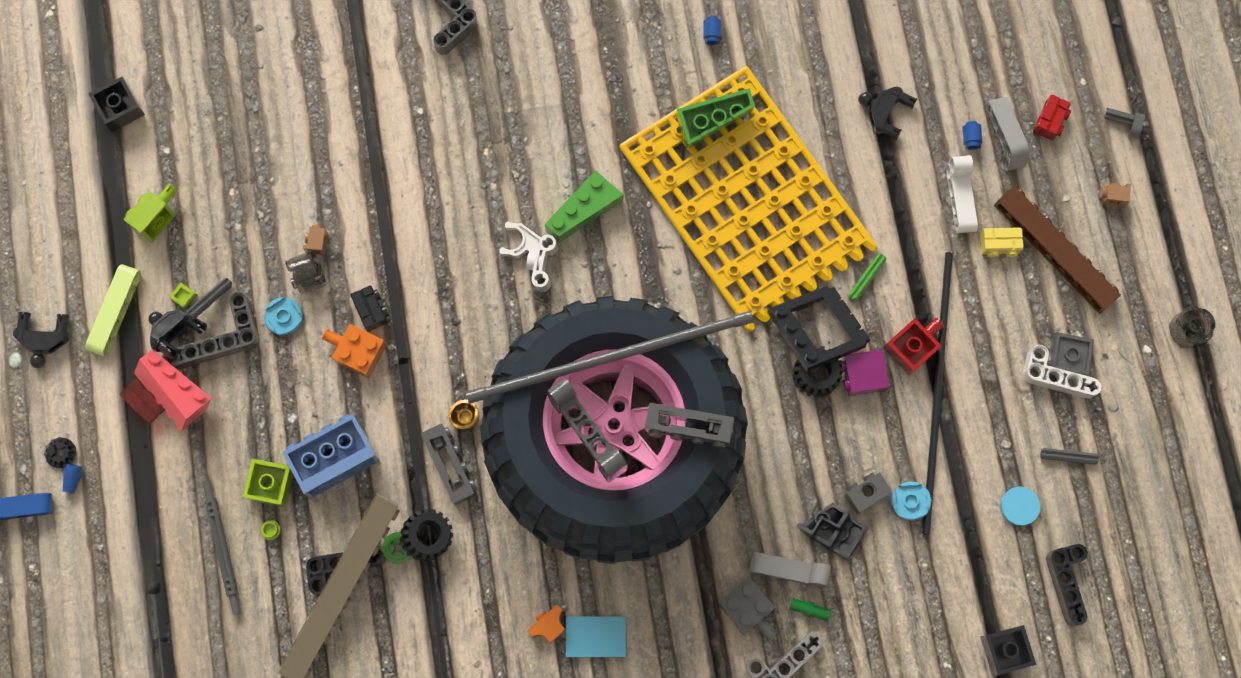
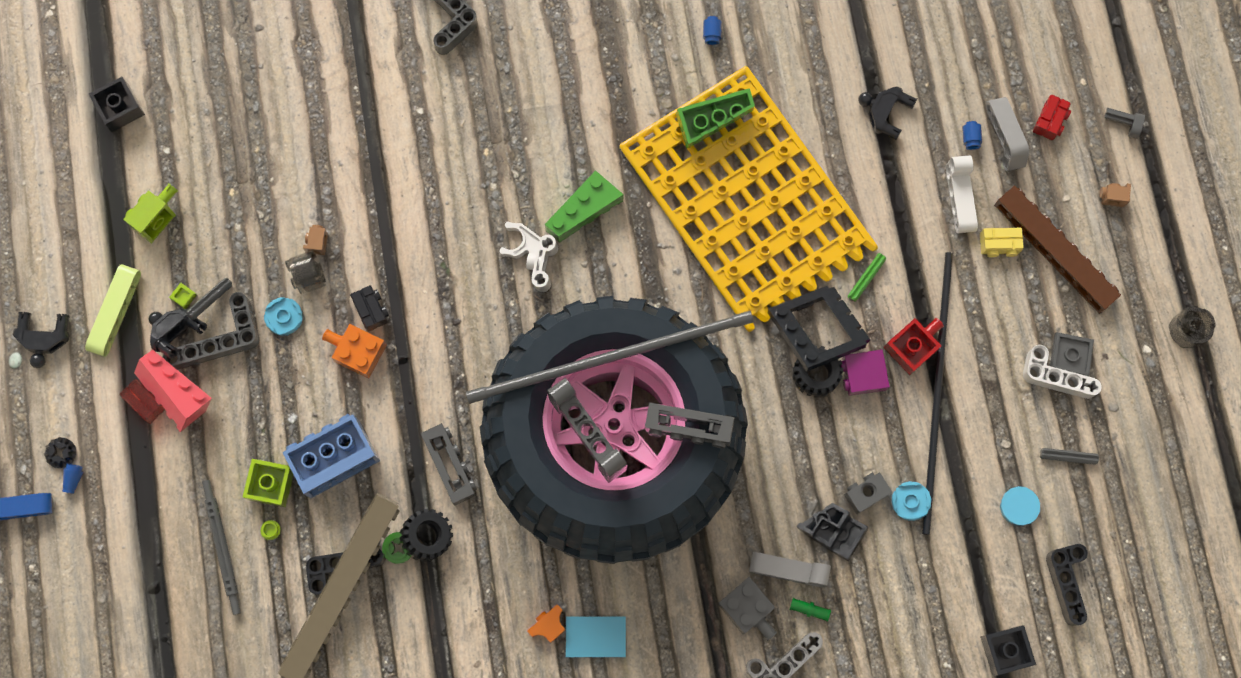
pearl gold helmet [448,400,479,431] -> none

